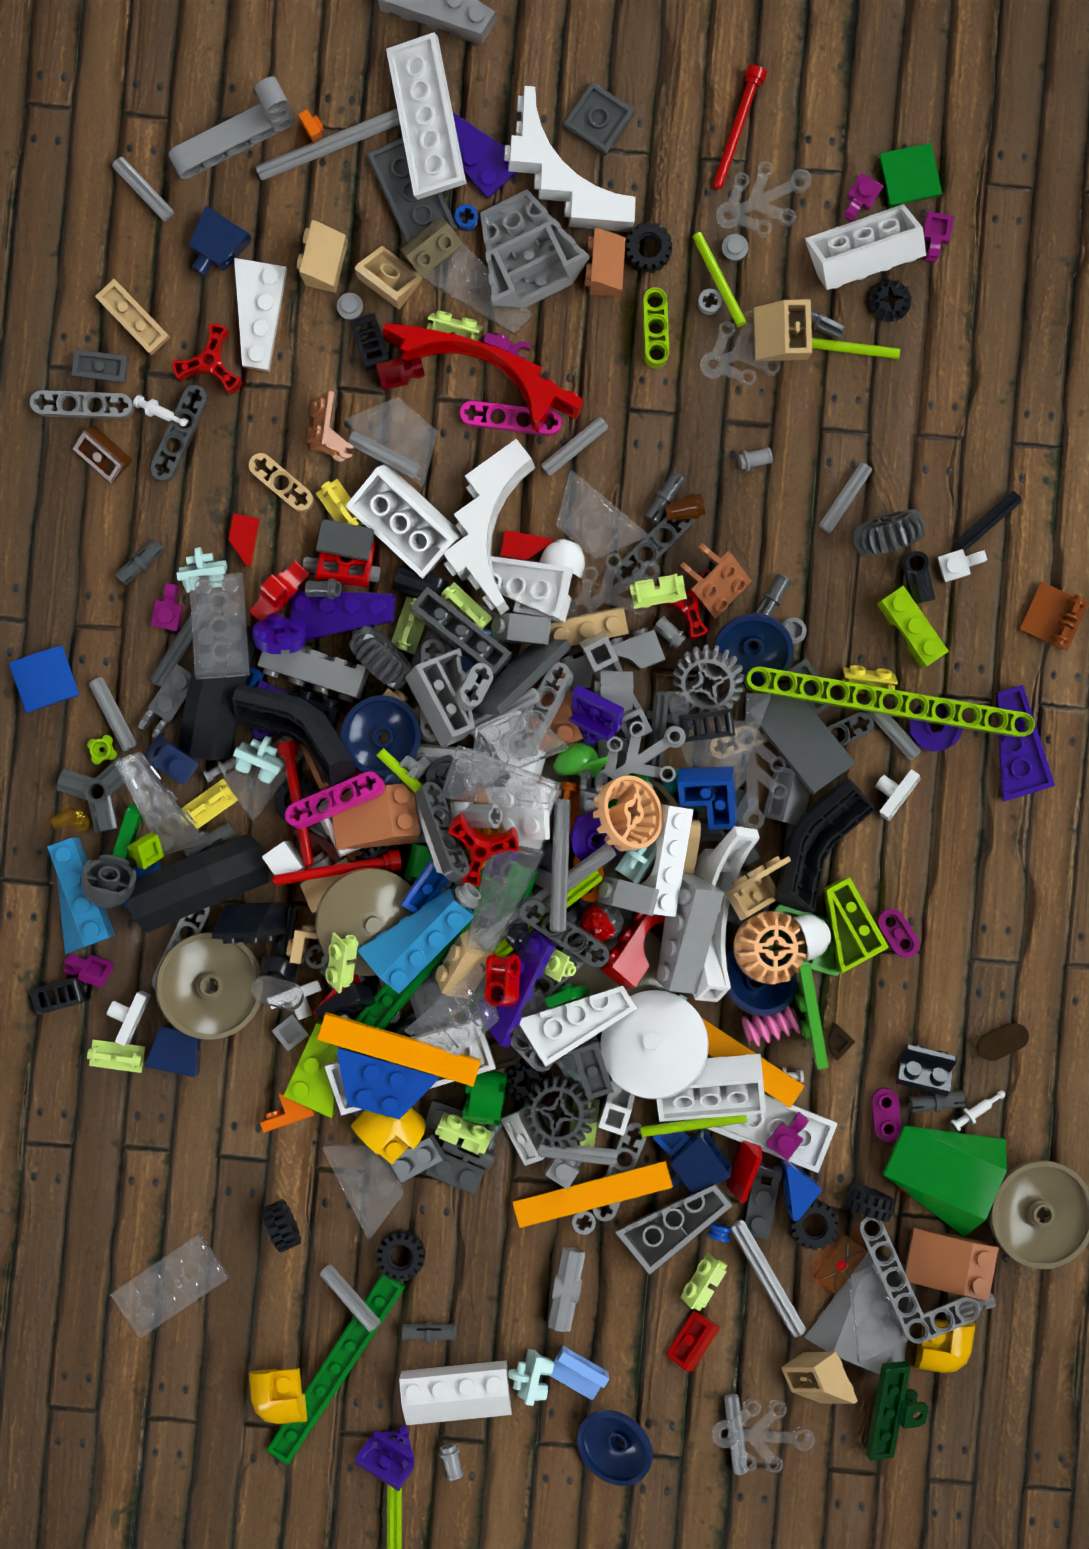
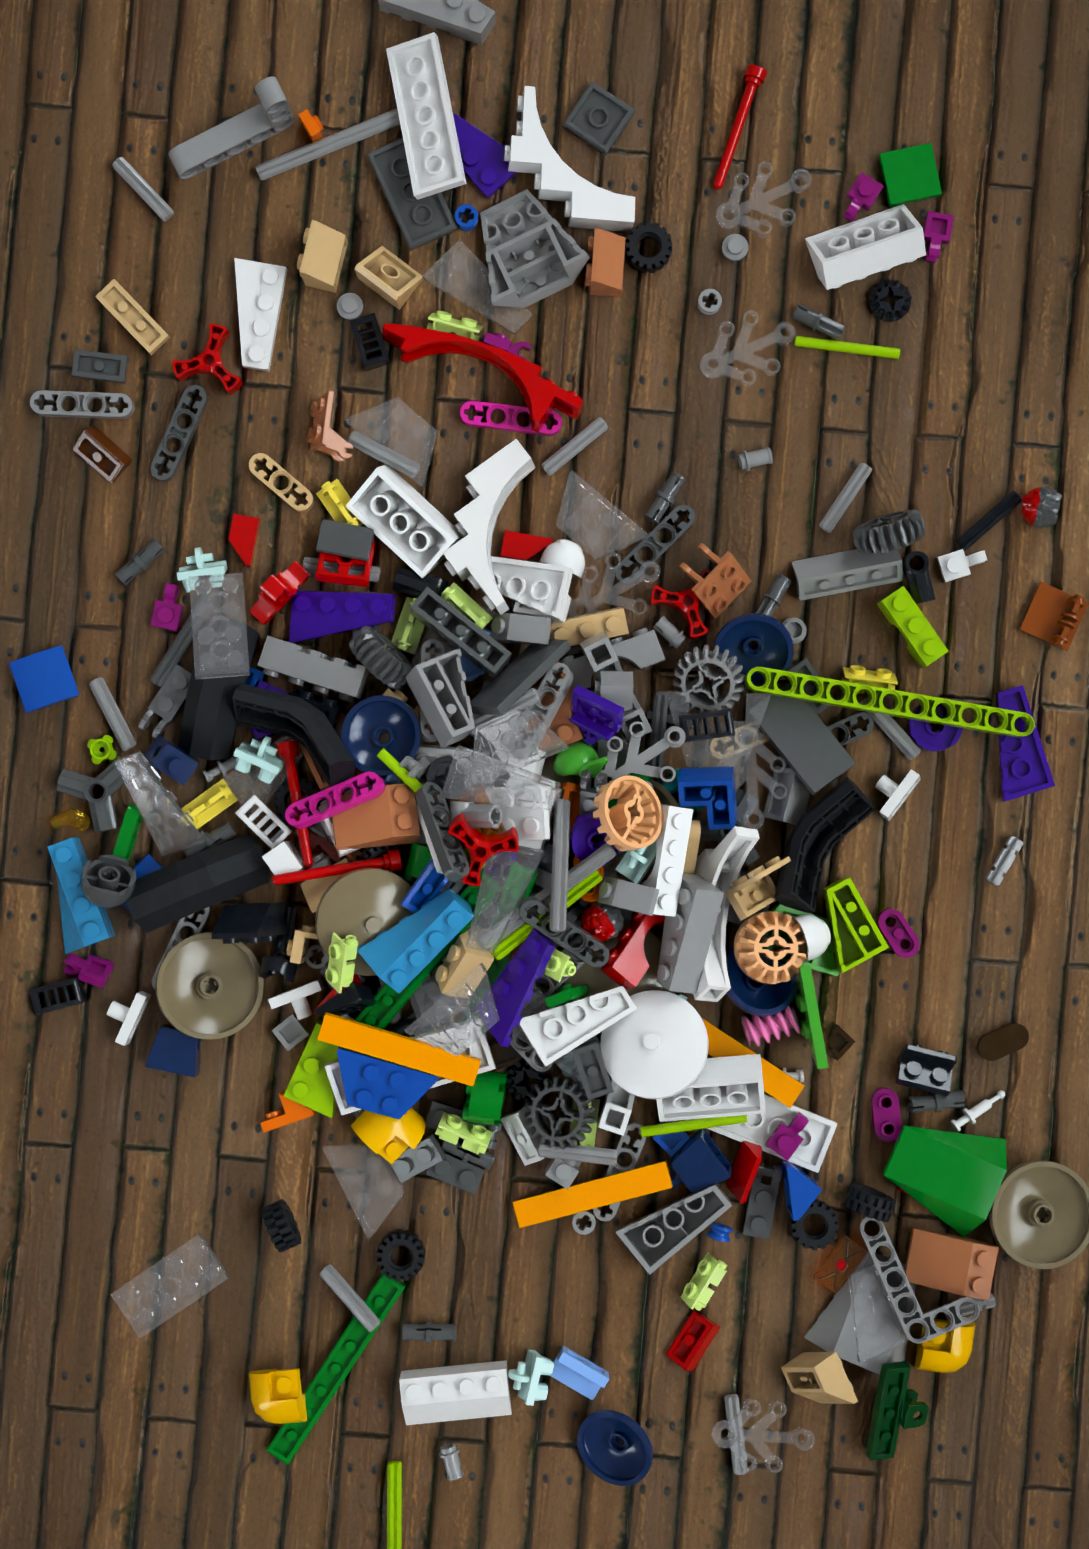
yellowish green hinge [87,1039,146,1073] -> none
lime tile [127,832,164,869] -> none
white piece [133,395,189,426] -> none
dark blue torso [189,206,252,276] -> none
clear tile [251,976,304,1011] -> none
dark purple plate [252,613,306,654] -> none
dark grey pin [305,578,341,600] -> none
dark purple slope [355,1425,414,1491] -> none
dark red plate [376,358,425,390] -> none
dark tan brick [400,216,463,277] -> none
light grey beam [455,663,493,711] -> none
light grey plate [455,883,481,909] -> none
red piece [484,954,521,1007] -> none
black plate [506,922,530,950] -> none
light grey piece [548,1247,585,1332] -> none
yellowish green hinge [630,574,687,609] -> none
lime beam [642,287,669,369] -> none
reddish brown cone [665,493,706,521] -> none
lime bar [692,232,747,327] -> none
light grey axle [730,1220,806,1338] -> none
tan slope [754,299,812,361] -> none
none -> white slope [235,794,292,849]
none -> light grey panel [792,549,903,601]
none -> light grey axle [986,836,1023,886]
none -> dark grey piece [1021,486,1062,529]

